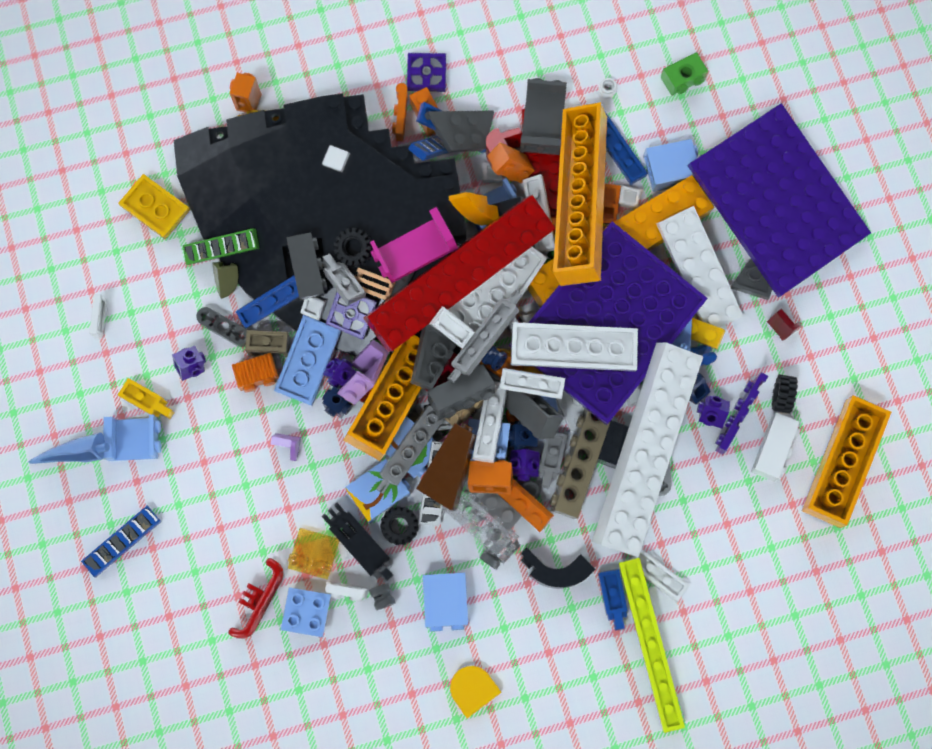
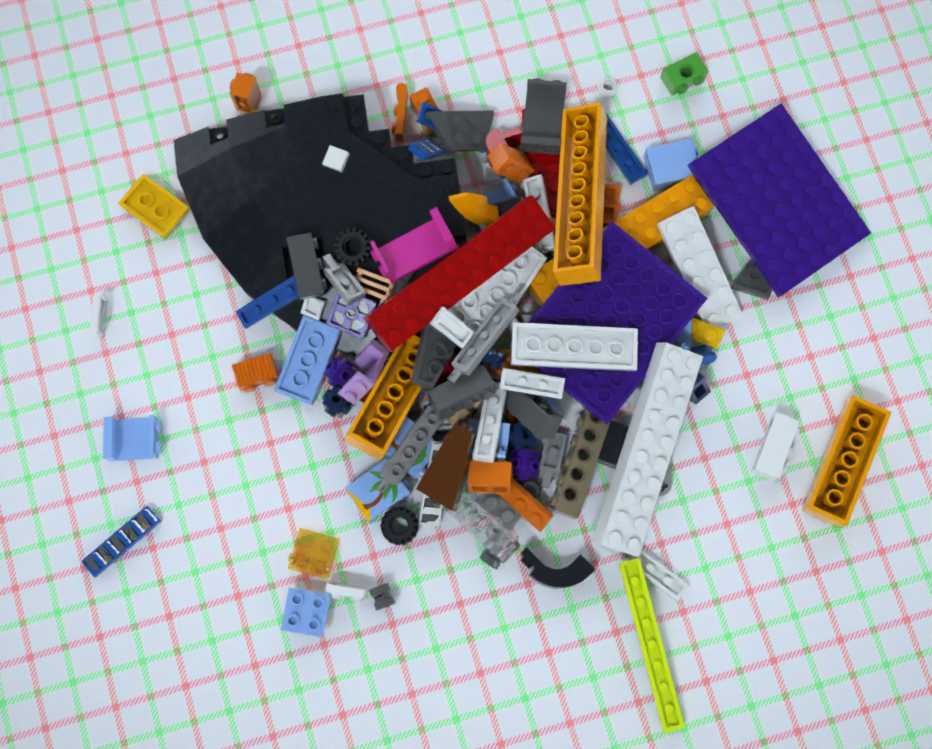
medium blue piece [28,433,110,464] -> none
yellow hinge [117,378,175,419] -> none
dark purple brick [172,345,206,381] -> none
tile [182,229,260,265] -> none
dark grey beam [196,307,247,347] -> none
olive brick [212,262,238,299] -> none
red piece [228,558,284,639] -> none
dark tan panel [245,330,291,357] -> none
medium lavender tile [271,433,301,461] -> none
black hinge [322,503,393,581] -> none
dark purple piece [407,53,446,92] -> none
light blue brick [423,573,468,632] -> none
yellow tile [450,666,502,719] -> none
blue hinge [598,569,628,631] -> none
white tile [618,185,642,210] -> none
dark purple brick [696,395,730,429] -> none
dark purple wing [715,372,768,454] -> none
dark red tile [767,309,802,341] -> none
black tyre [771,374,798,414] -> none

